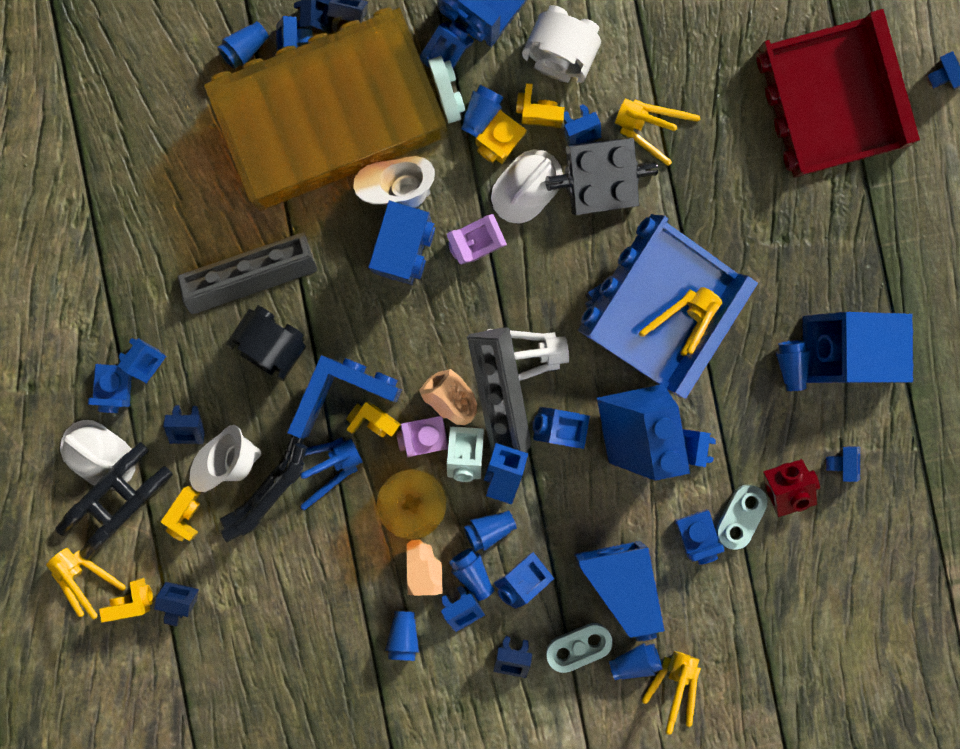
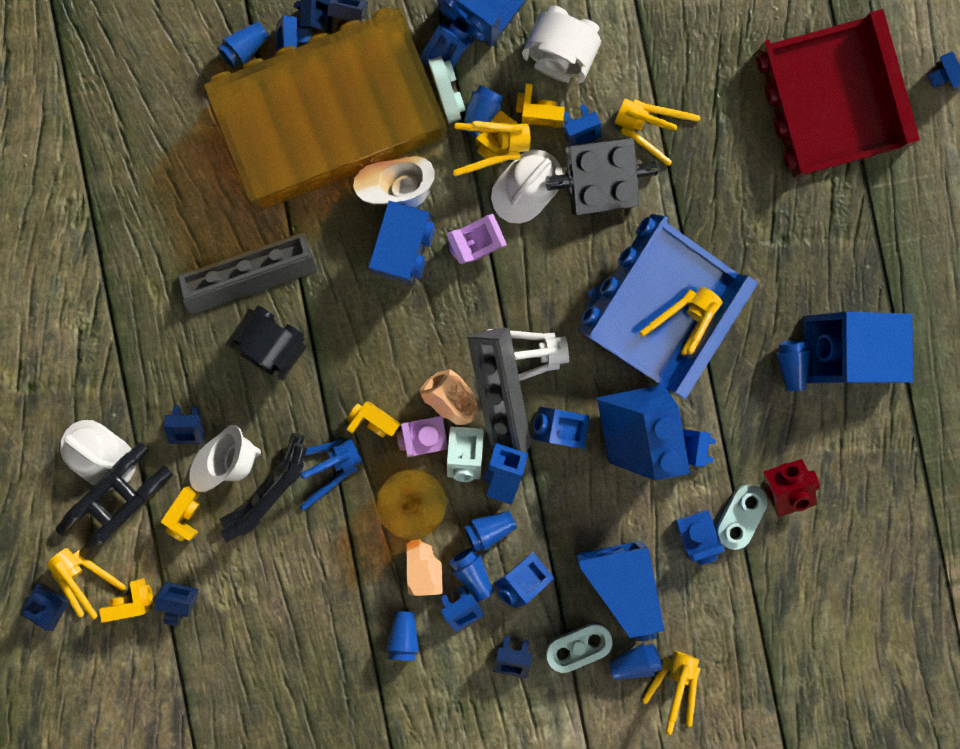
blue bracket [88,364,132,413] -> none
blue tile [118,338,167,383] -> none
blue bracket [287,355,403,438] -> none
blue tile [826,446,860,482] -> none
none -> dark blue tile [20,584,69,631]
none -> yellow plant [453,121,530,176]

